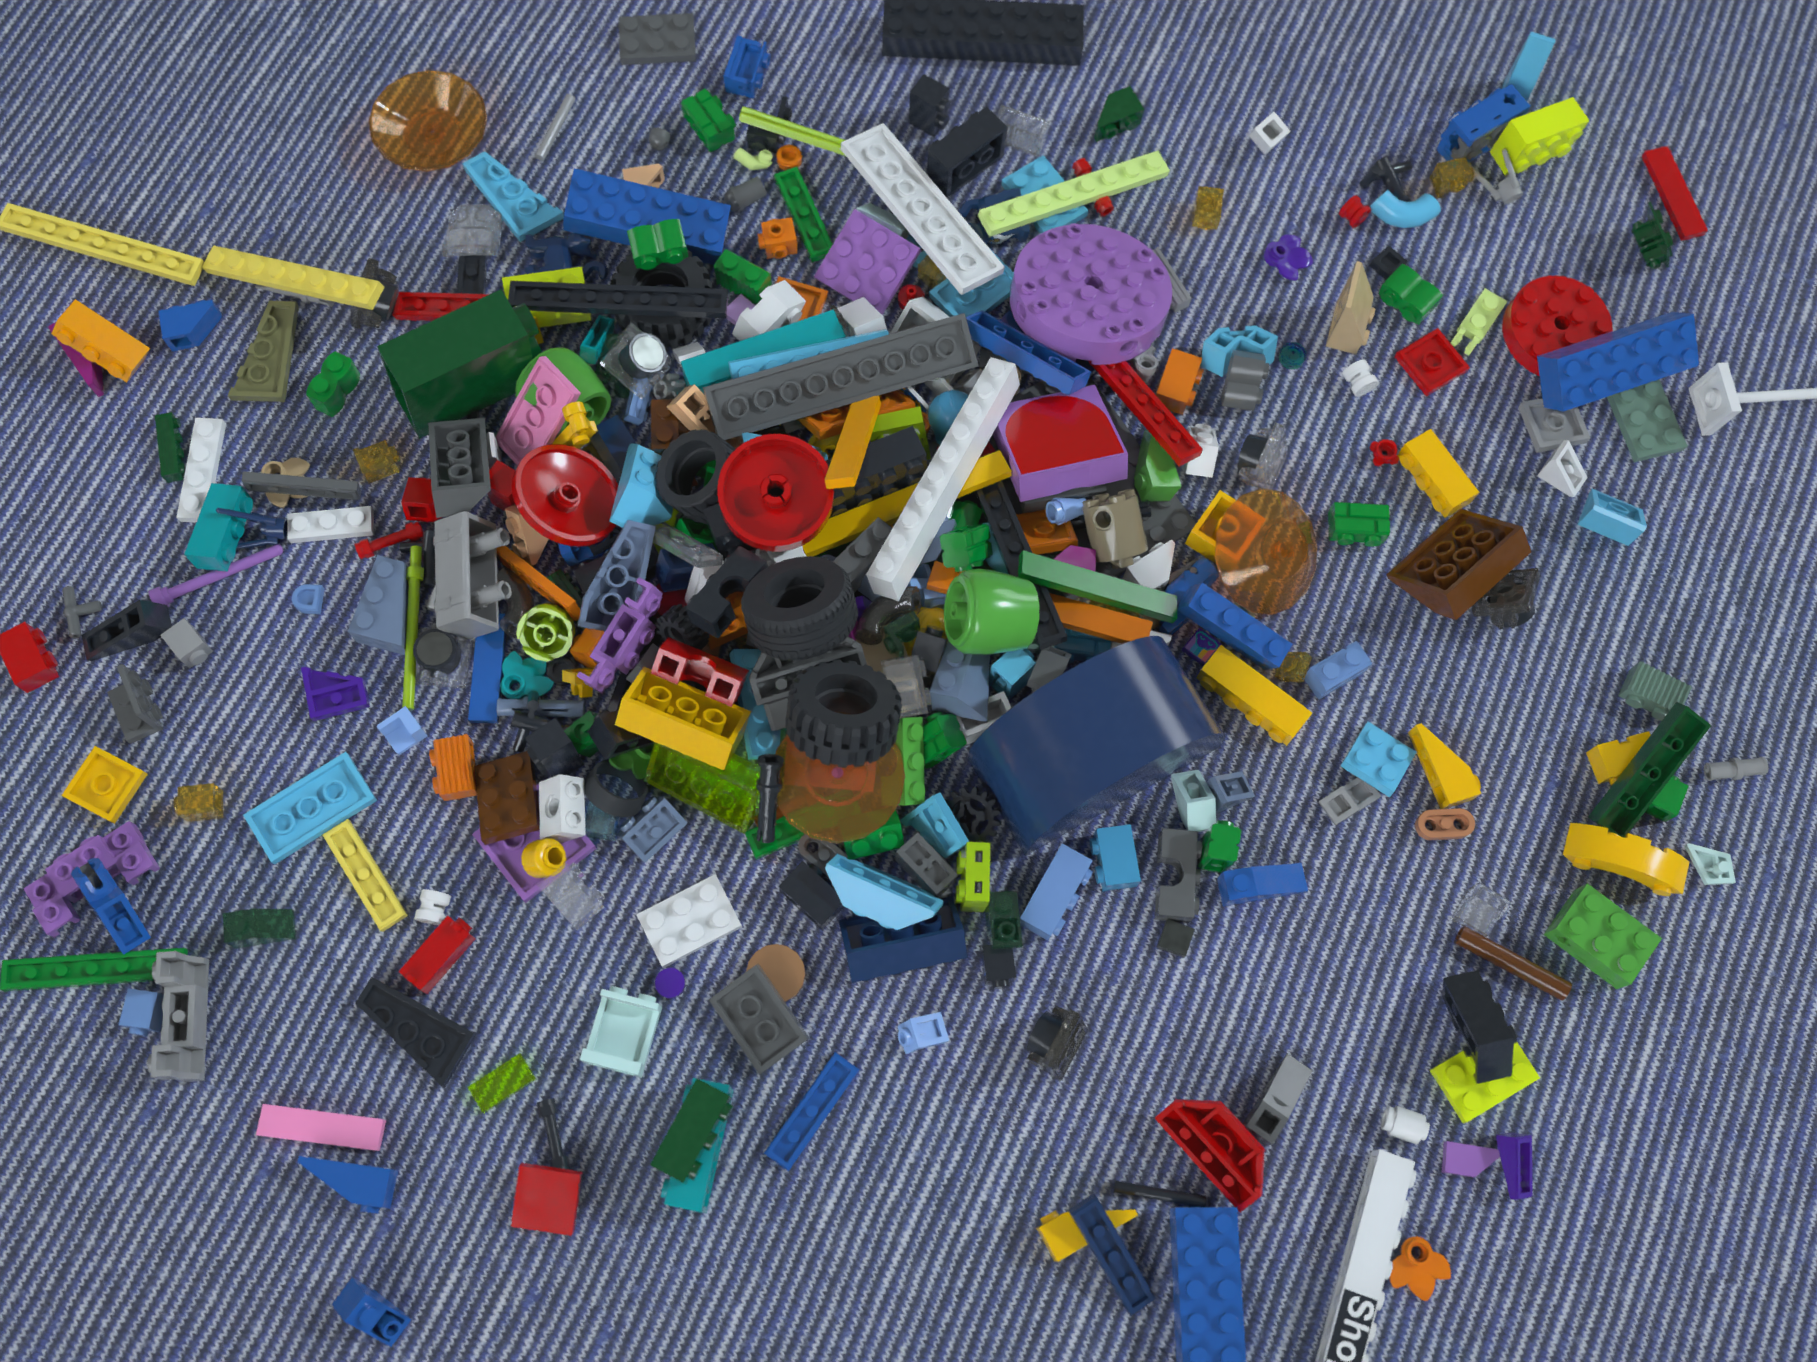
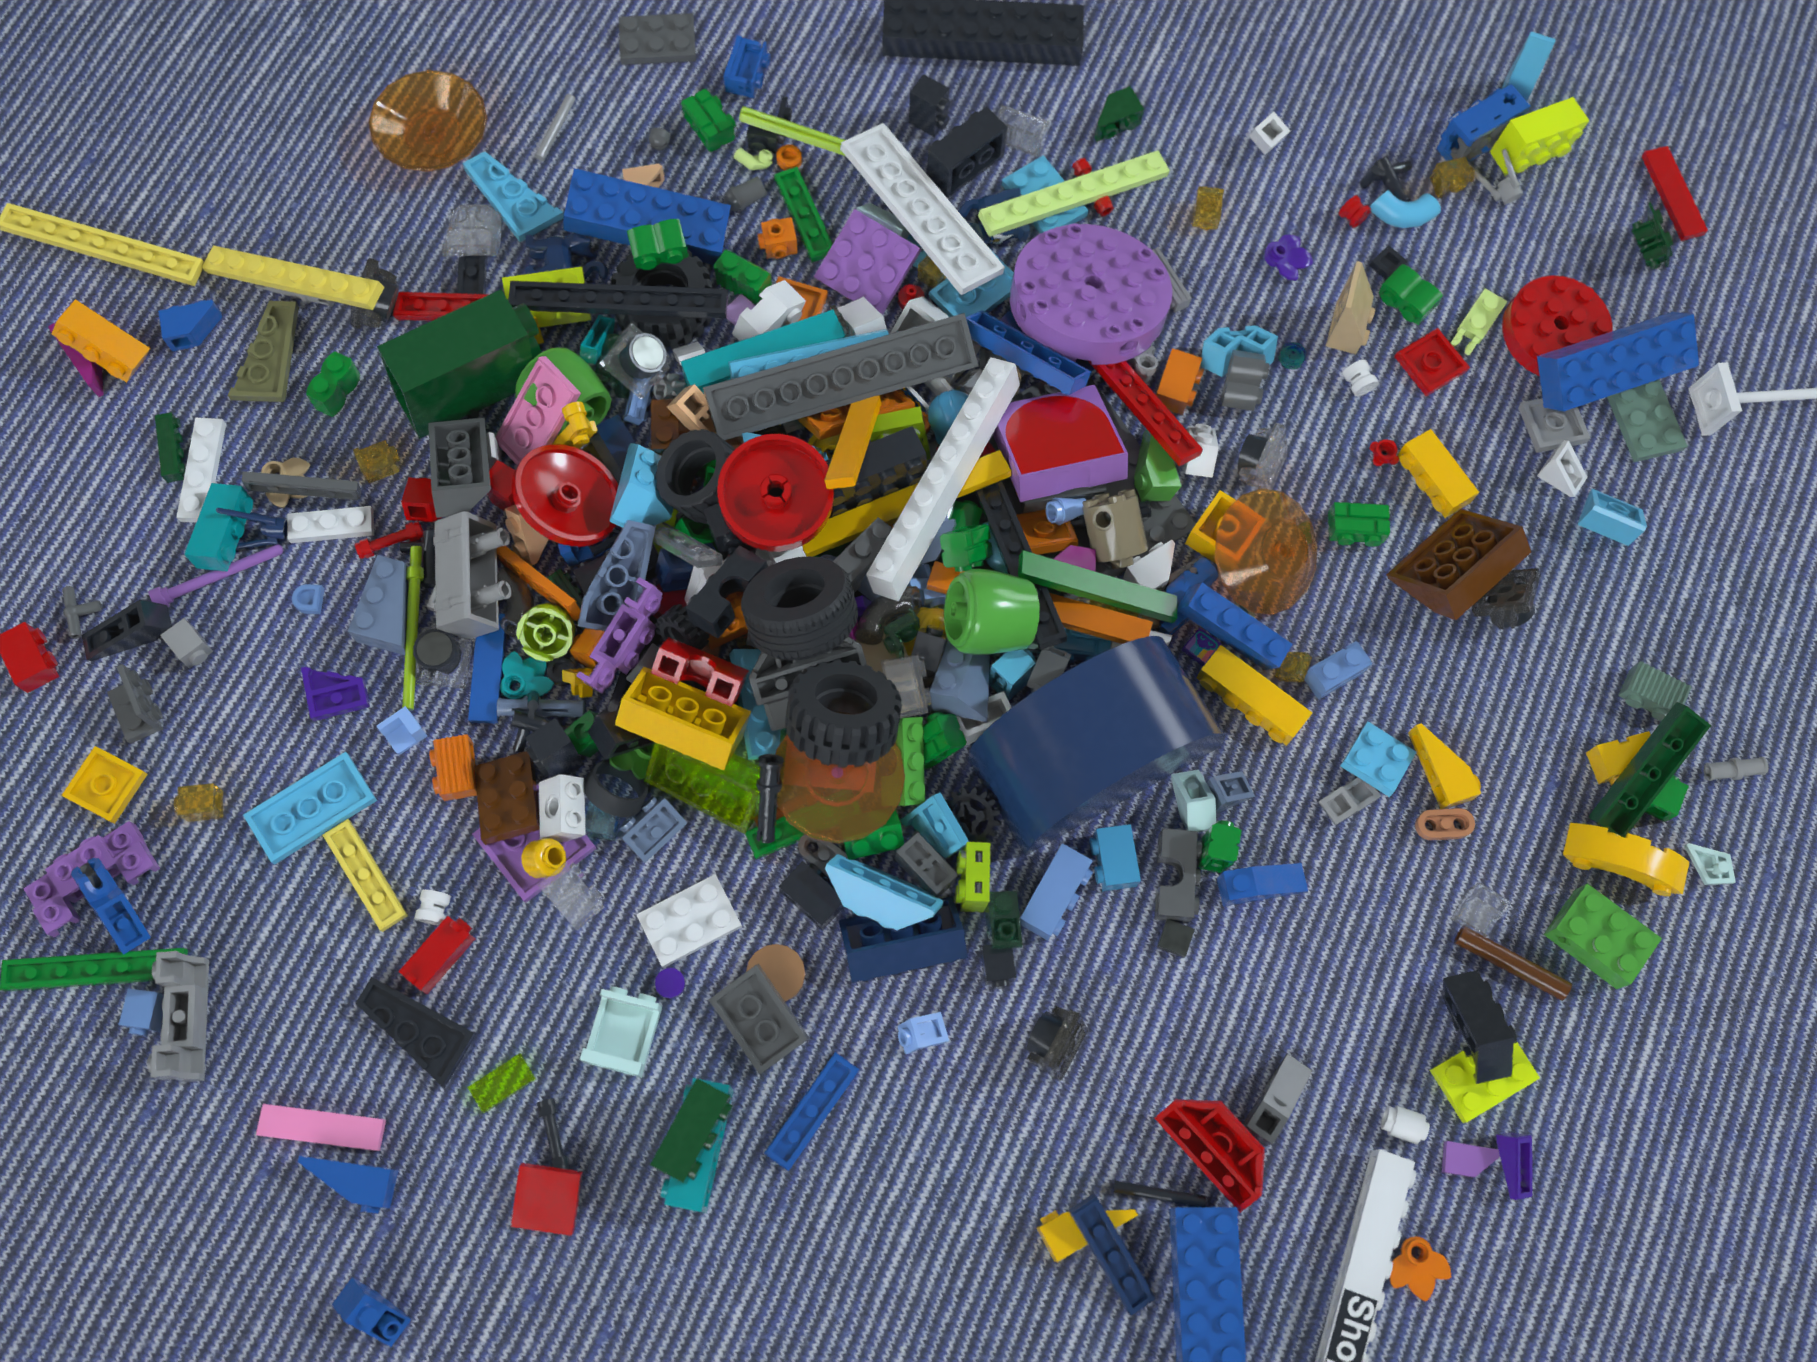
clear green slope [223,908,296,949] -> none

